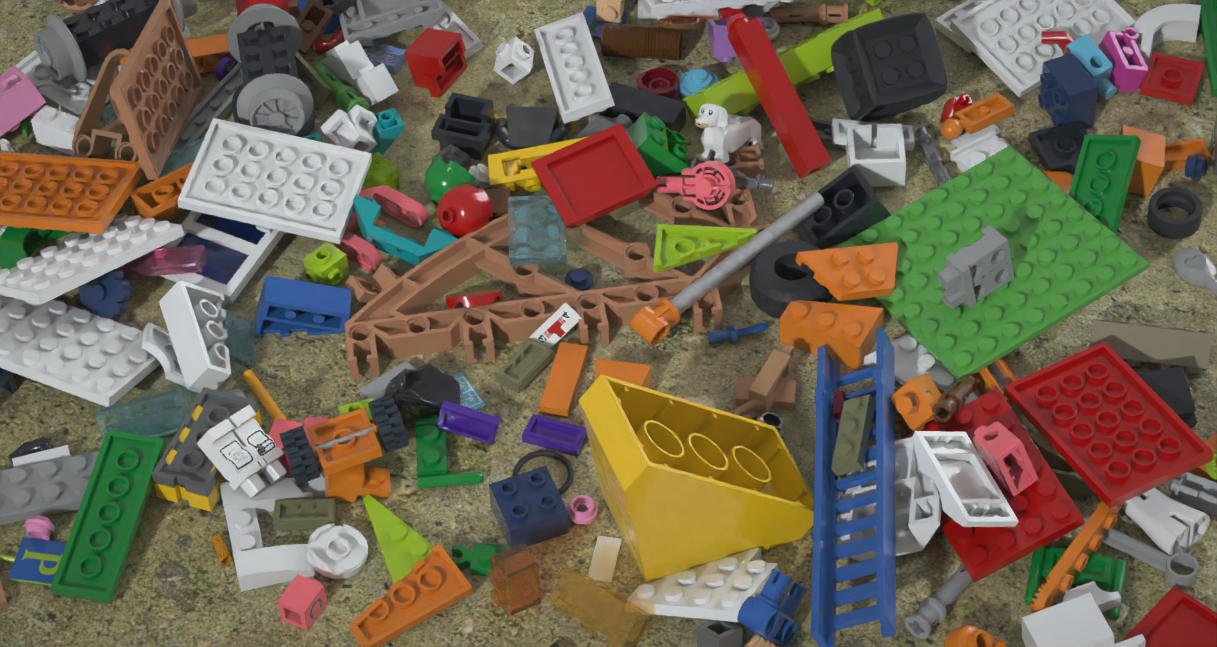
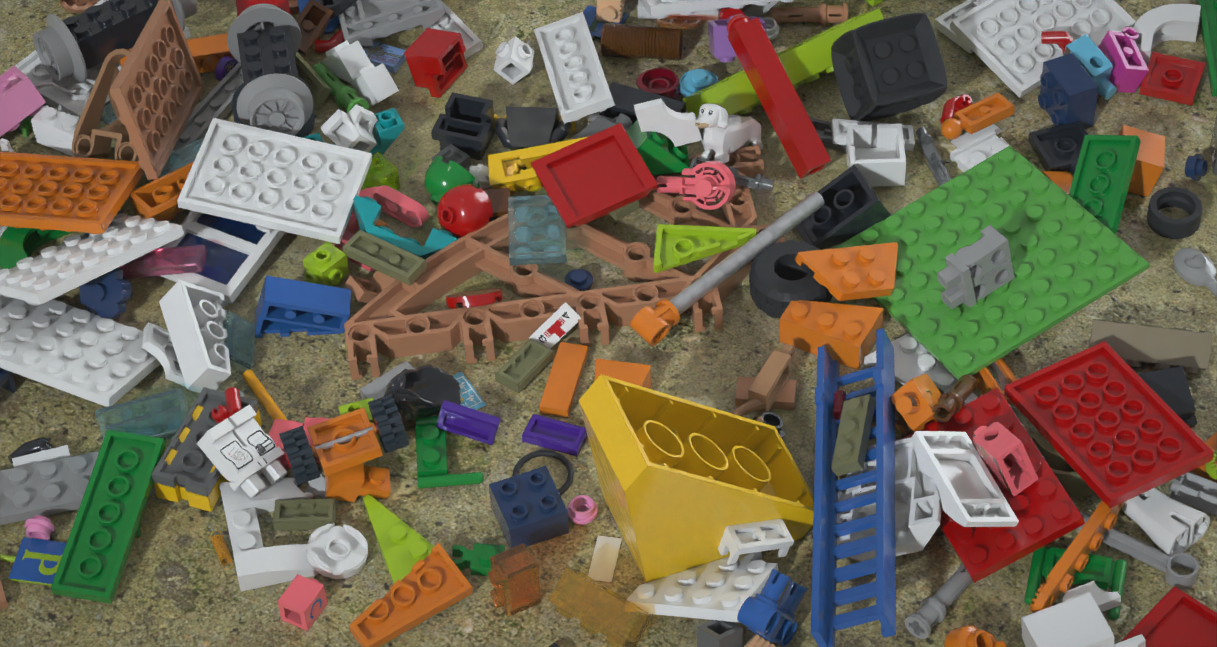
blue piece [707,323,769,344] -> none
orange tile [1163,138,1212,171] -> none
none -> red arm [212,387,242,424]
none -> olive plate [342,230,427,286]
none -> white tile [634,98,702,147]
none -> white hinge [718,518,794,565]

